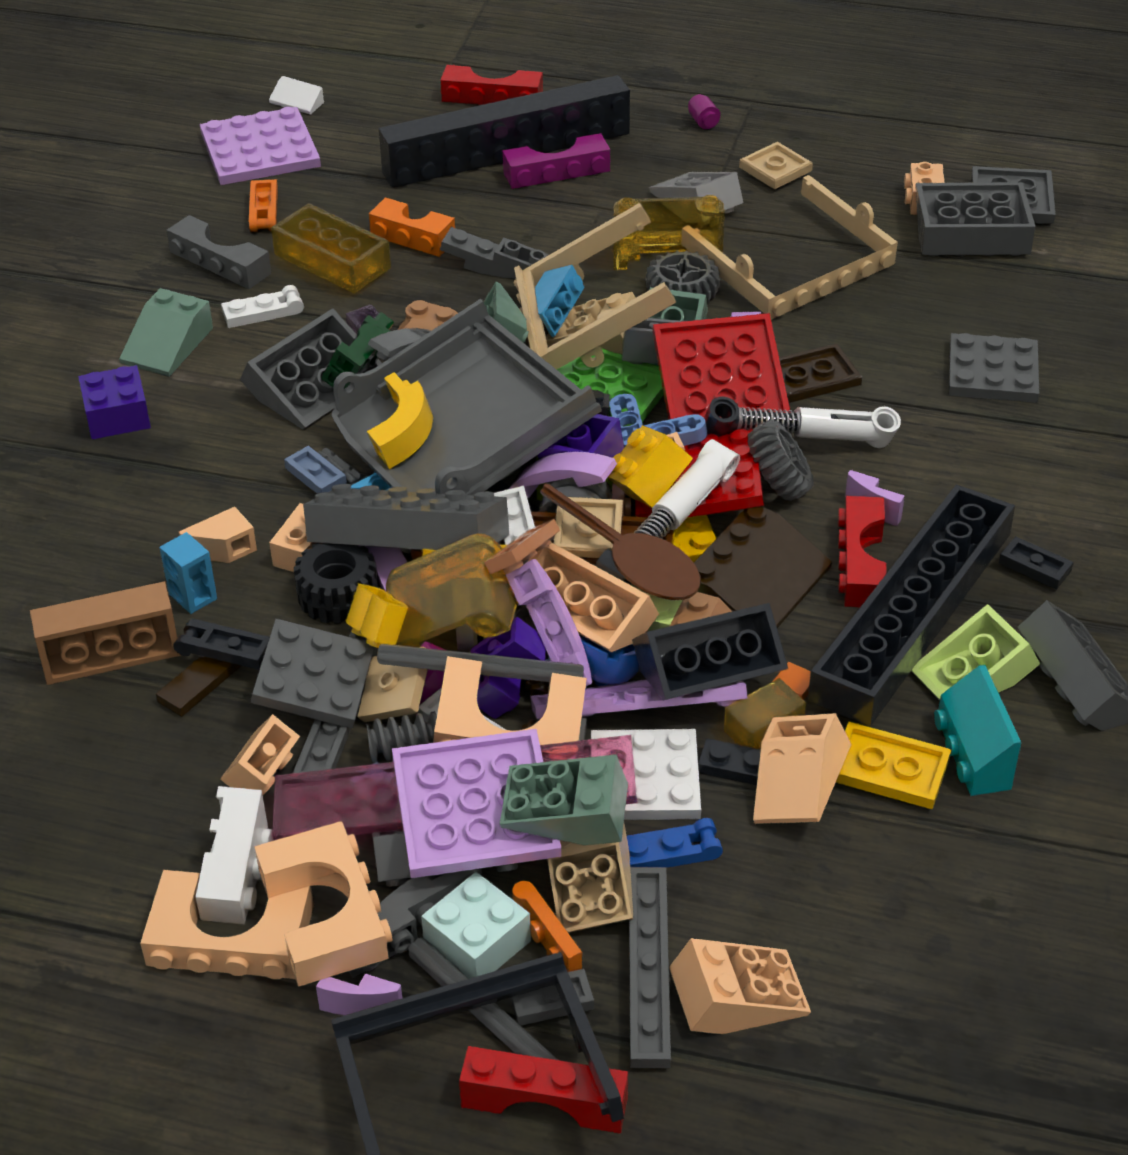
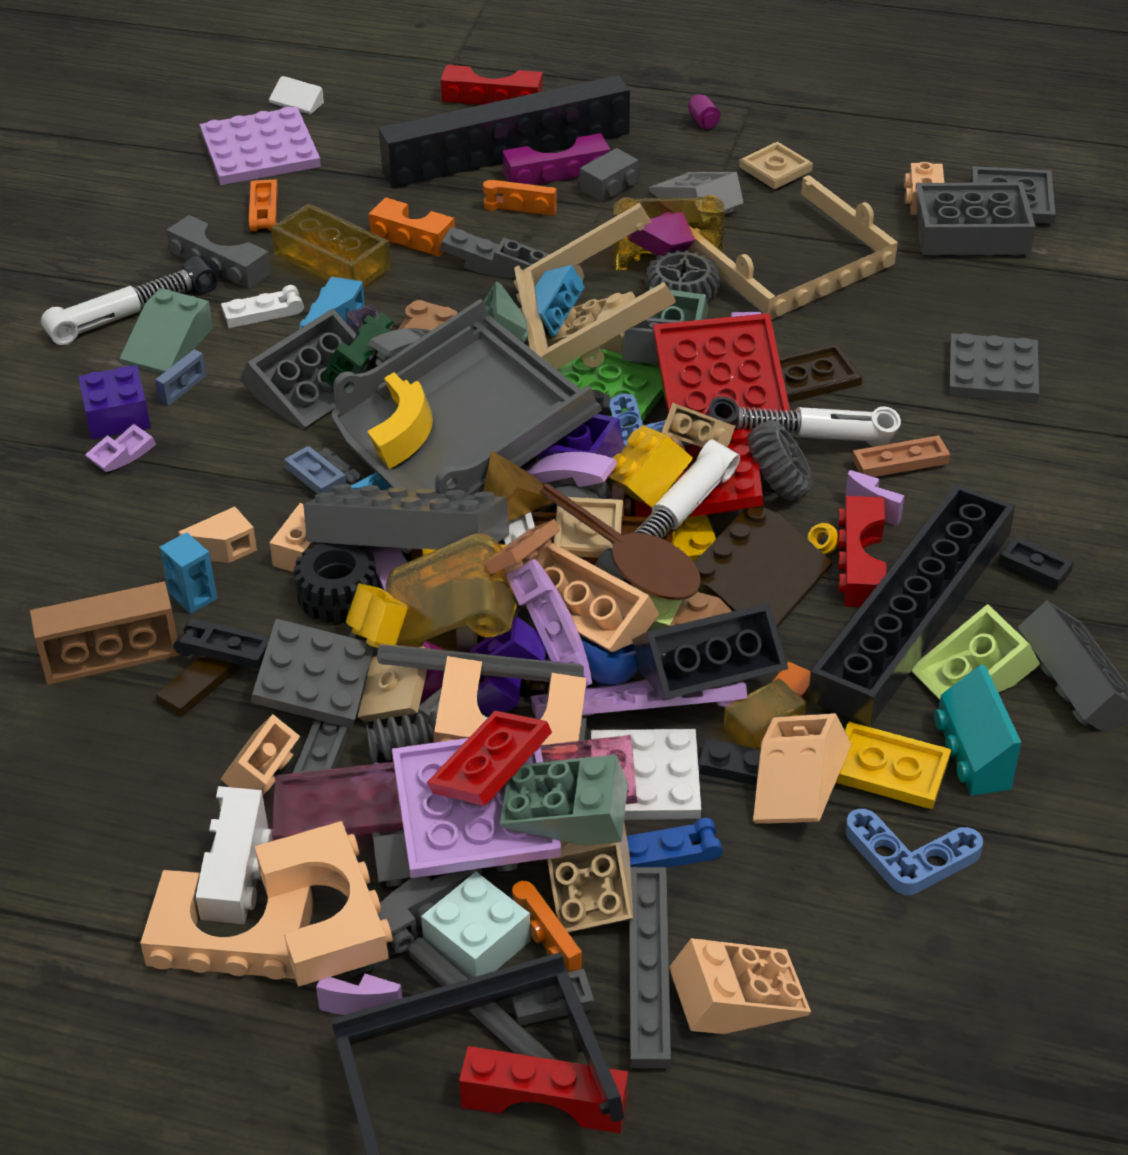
none -> white piece [41,256,219,345]
none -> lavender slope [85,424,156,472]
none -> sand blue plate [155,349,207,406]
none -> dark azure slope [299,277,365,329]
none -> red plate [427,711,553,806]
none -> orange plate [483,180,557,216]
none -> pearl gold slope [483,450,553,521]
none -> dark grey brick [580,148,639,203]
none -> magenta slope [627,212,695,256]
none -> tan slope [661,403,735,448]
none -> yellow plate [808,523,839,555]
none -> medium blue beam [845,809,983,895]
none -> nougat plate [852,435,950,477]

